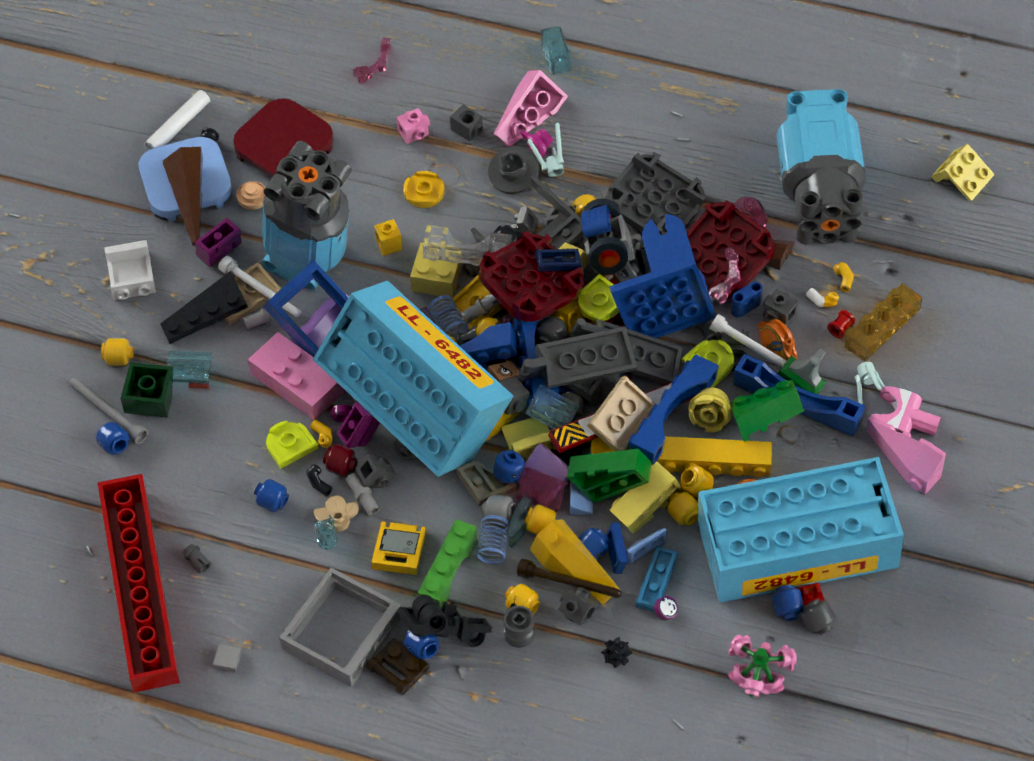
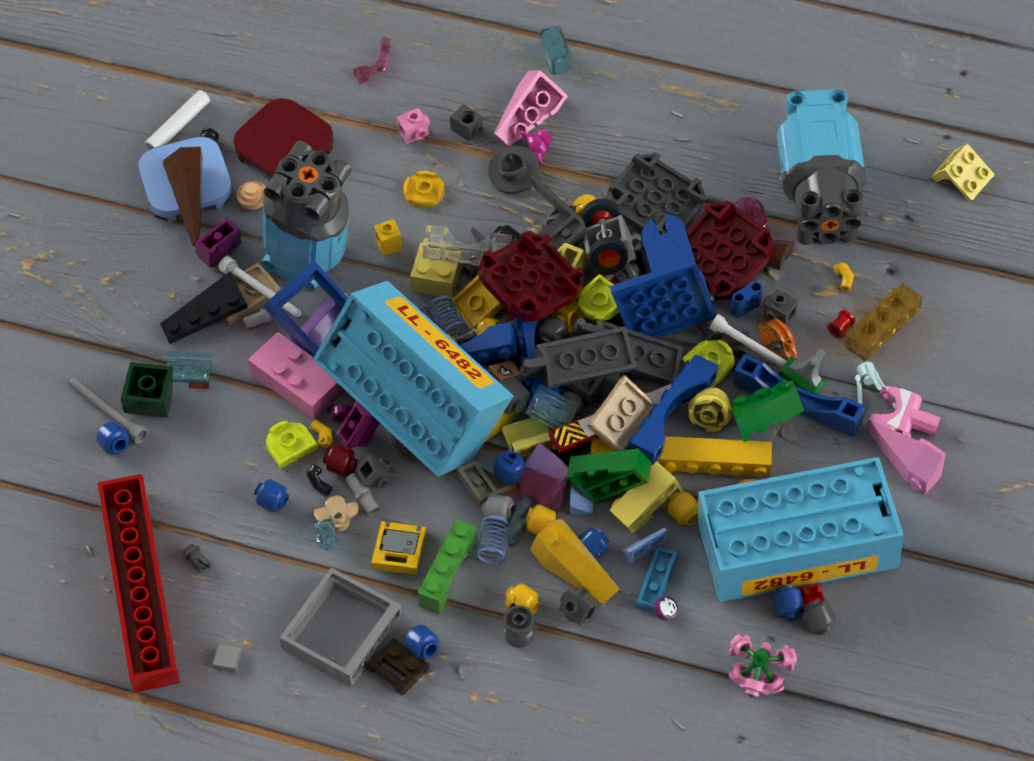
yellow head [101,338,134,366] -> none
white panel [104,240,156,300] -> none
black plate [399,595,492,647] -> none
light grey pin [461,294,500,324] -> none
light grey tile [511,206,538,233] -> none
dark brown piece [517,559,622,598] -> none
light aqua plant [527,123,564,177] -> none
dark blue tile [535,249,582,272] -> none
blue piece [581,205,611,239] -> none
black gear [601,637,632,668] -> none
blue tile [606,522,628,574] -> none
yellow head [680,465,714,498] -> none
clear pink piece [709,247,741,304] -> none
arm [806,288,839,307] -> none

